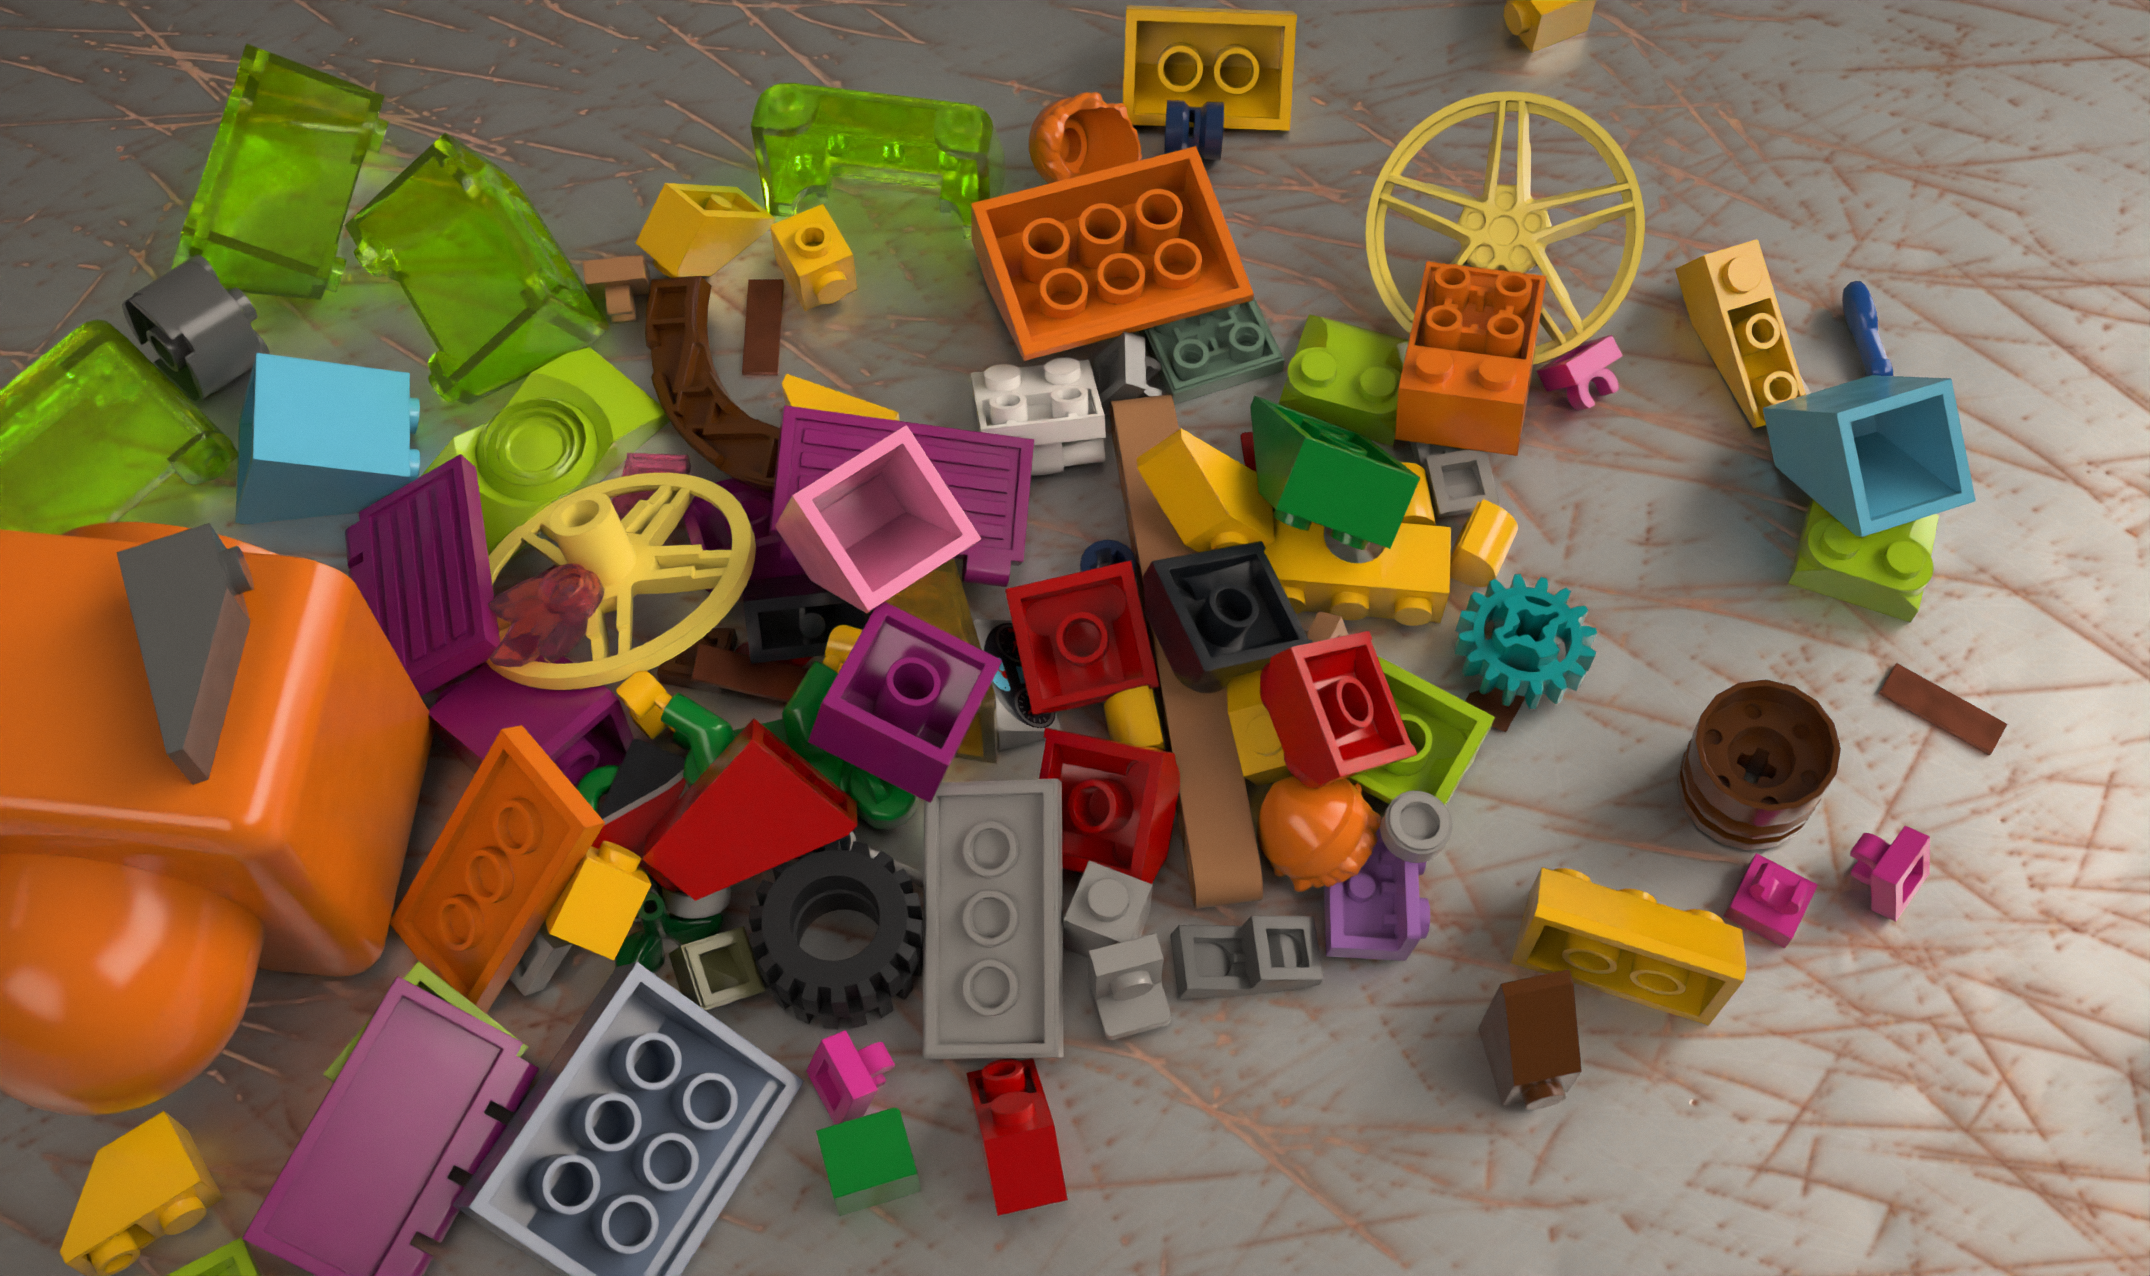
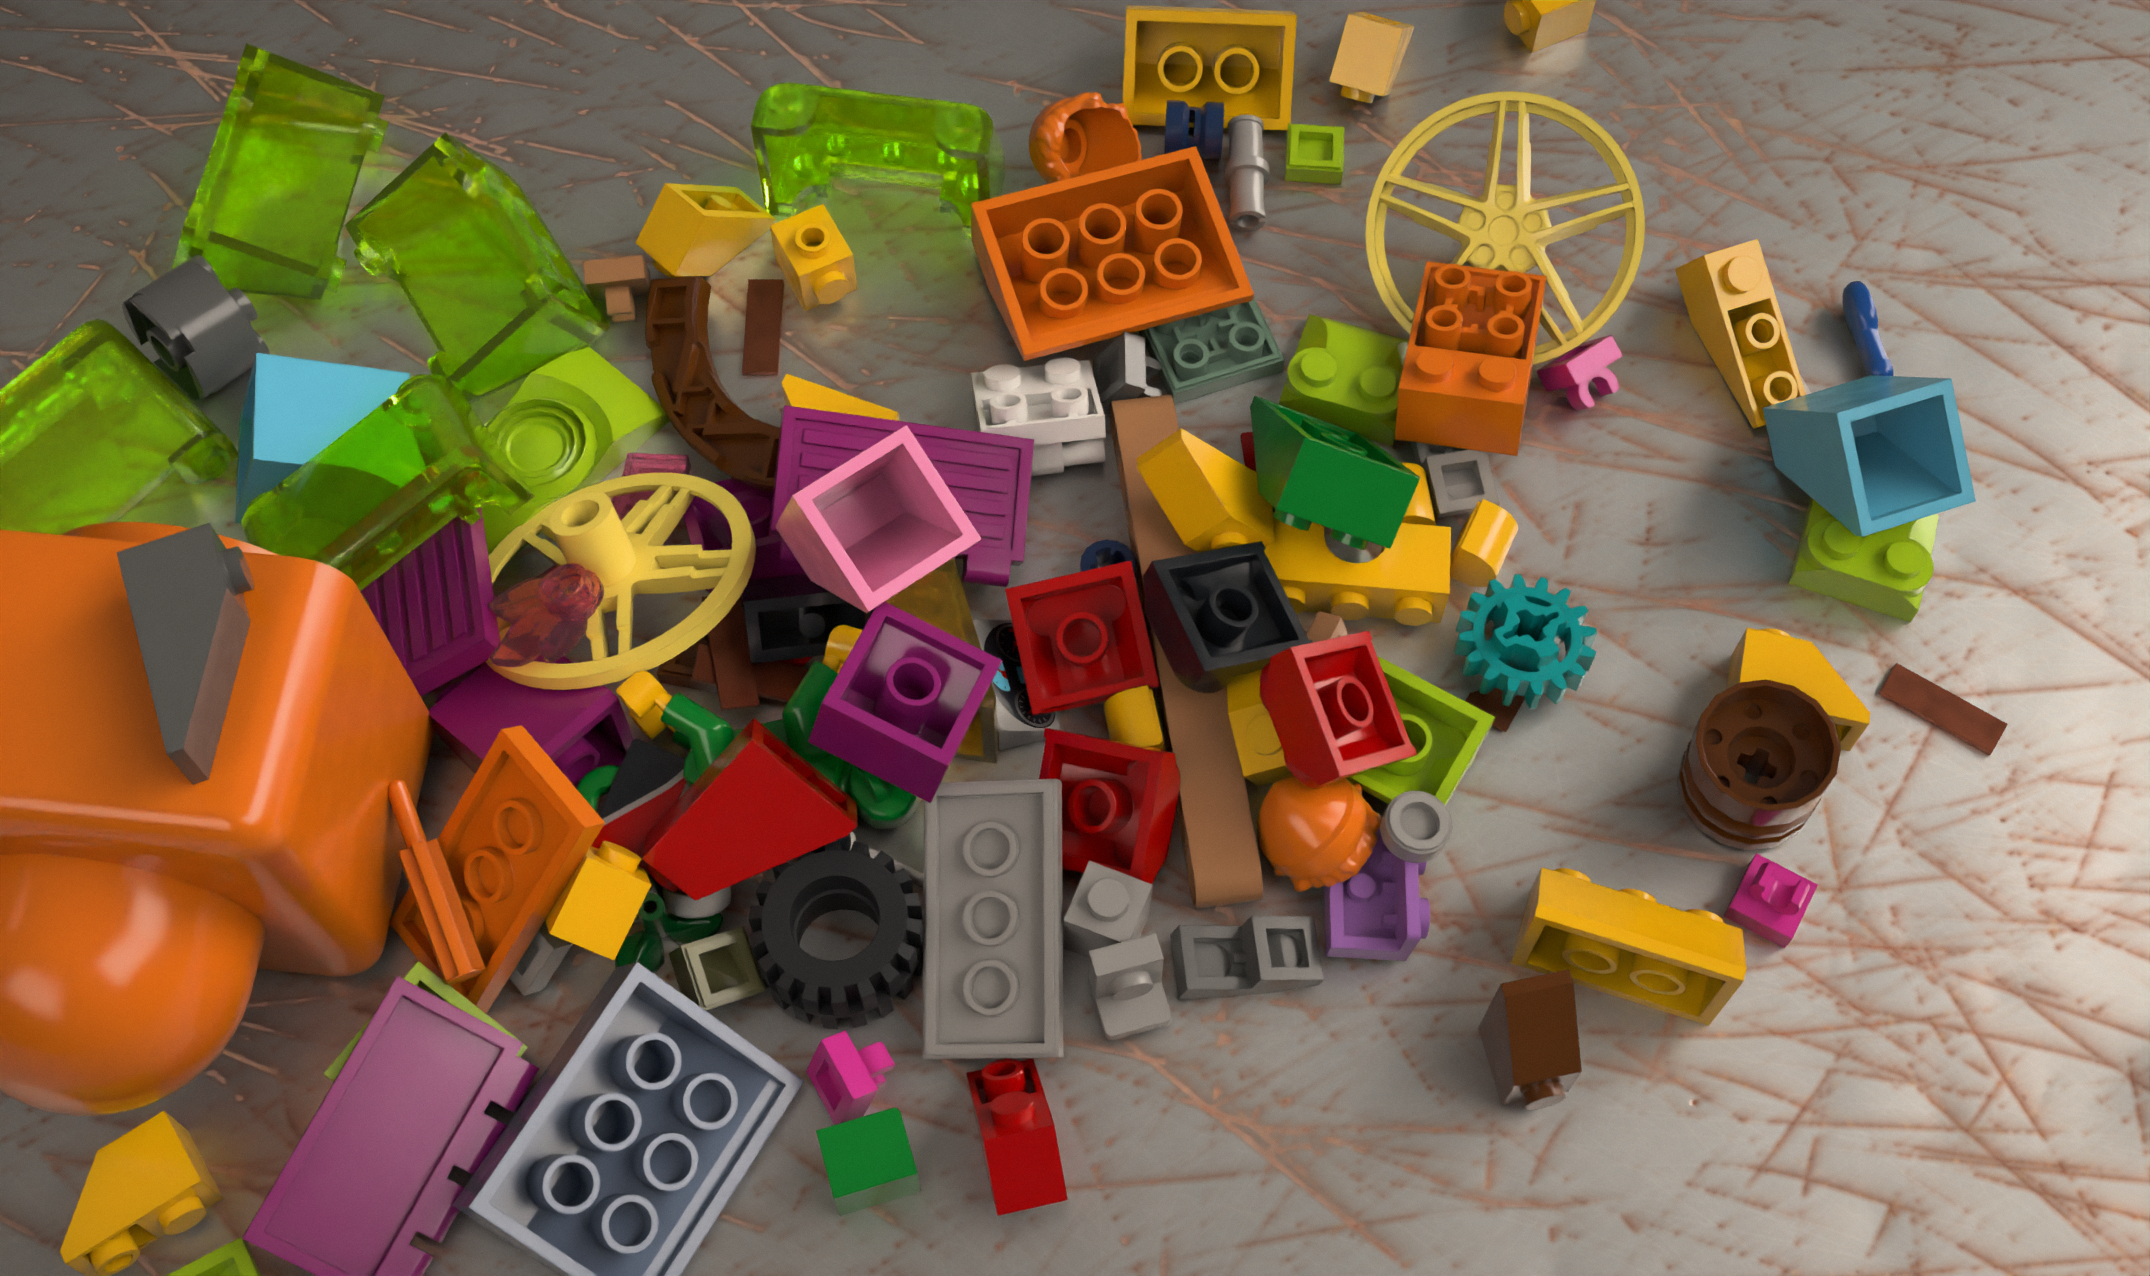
dark pink tile [1850,826,1930,922] -> none
none -> clear neon green windscreen [241,374,535,606]
none -> orange axle [388,780,486,985]
none -> copper window [701,596,760,711]
none -> light grey pin [1224,114,1270,231]
none -> lime tile [1285,123,1345,184]
none -> yellow slope [1329,12,1414,103]
none -> yellow slope [1726,627,1870,751]

